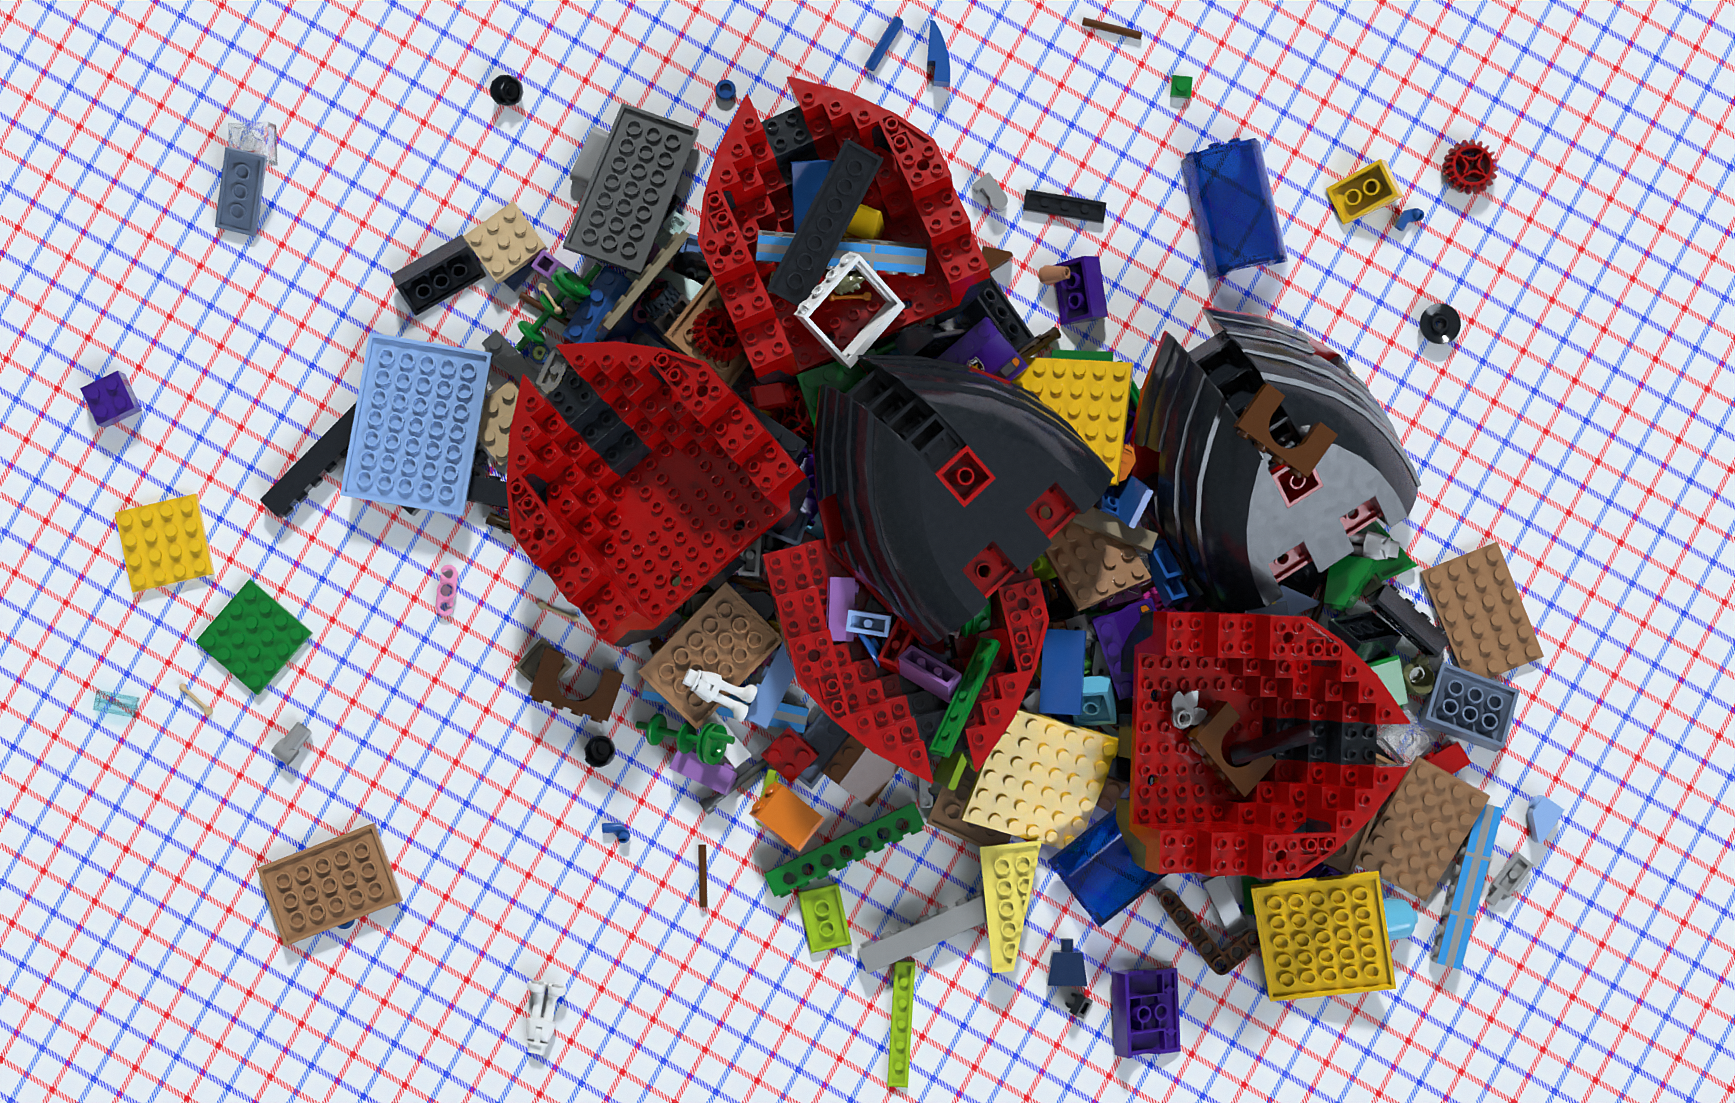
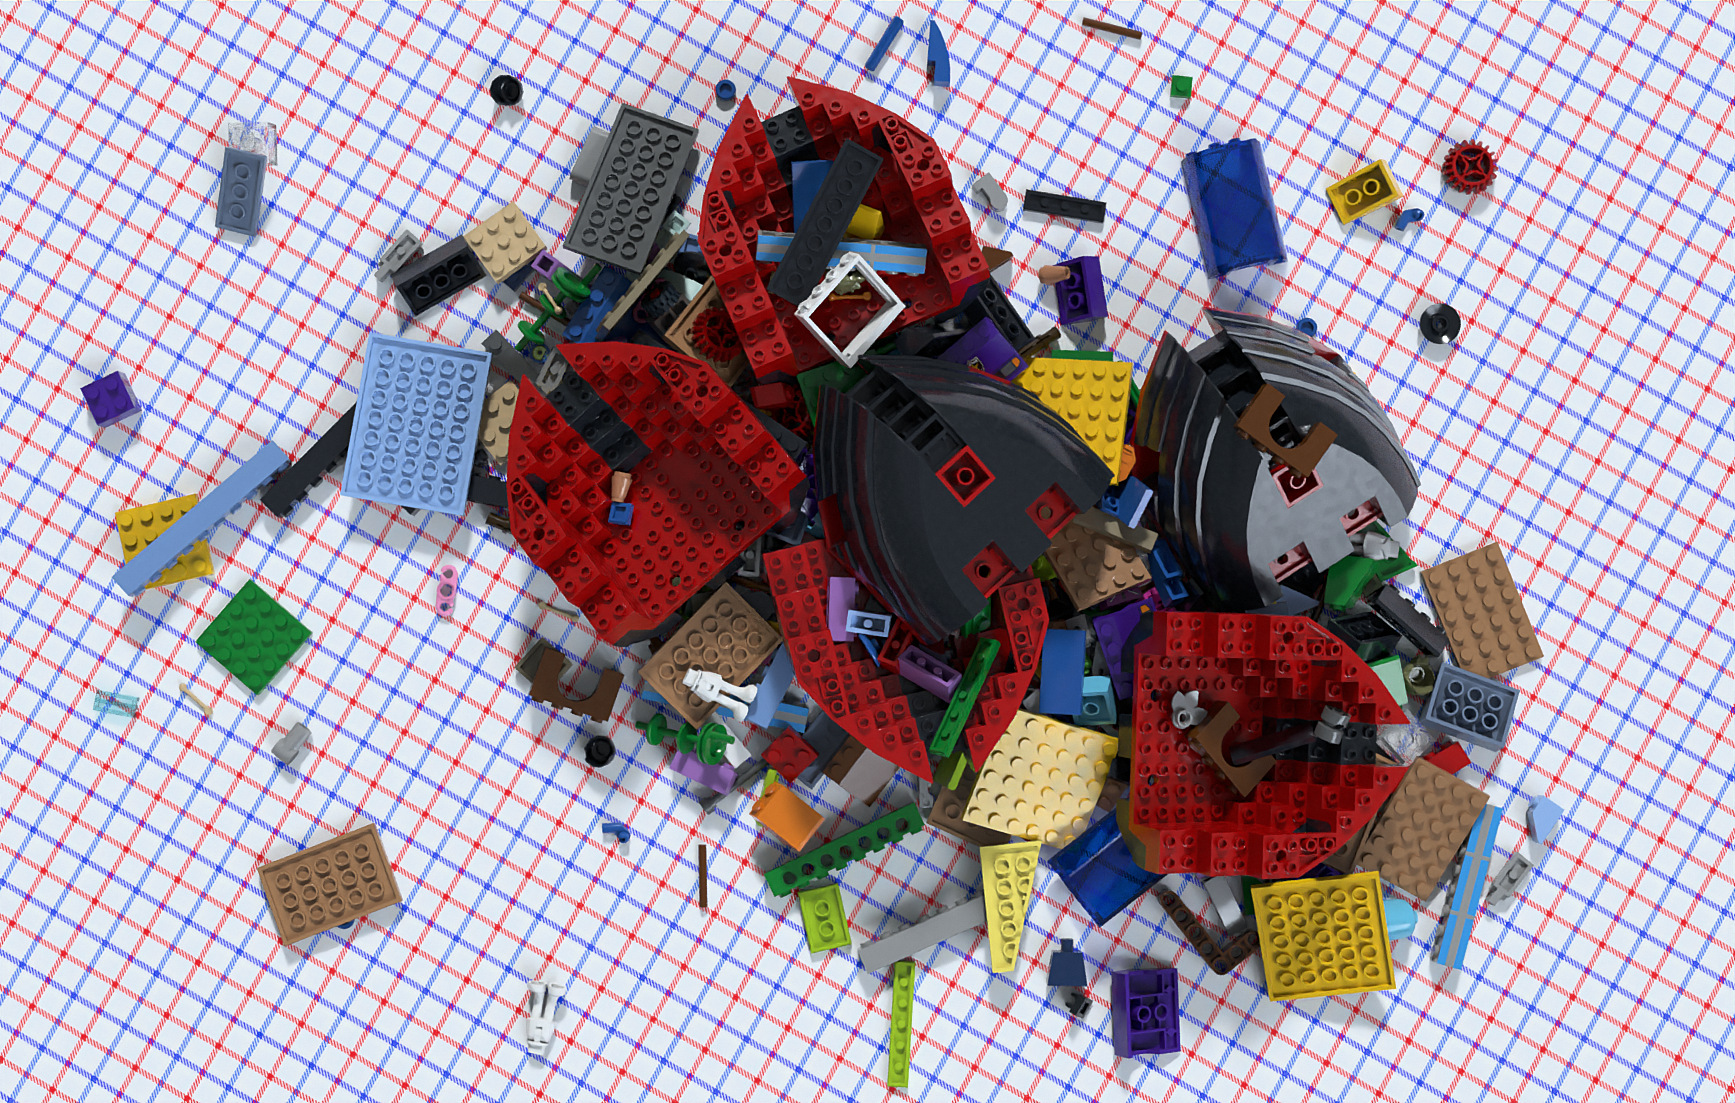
none -> medium blue brick [111,440,291,597]
none -> light grey hinge [374,229,423,282]
none -> blue tile [608,502,634,526]
none -> nougat cone [611,471,632,503]
none -> blue tile [1296,318,1317,337]
none -> dark grey wheel [1314,705,1351,744]

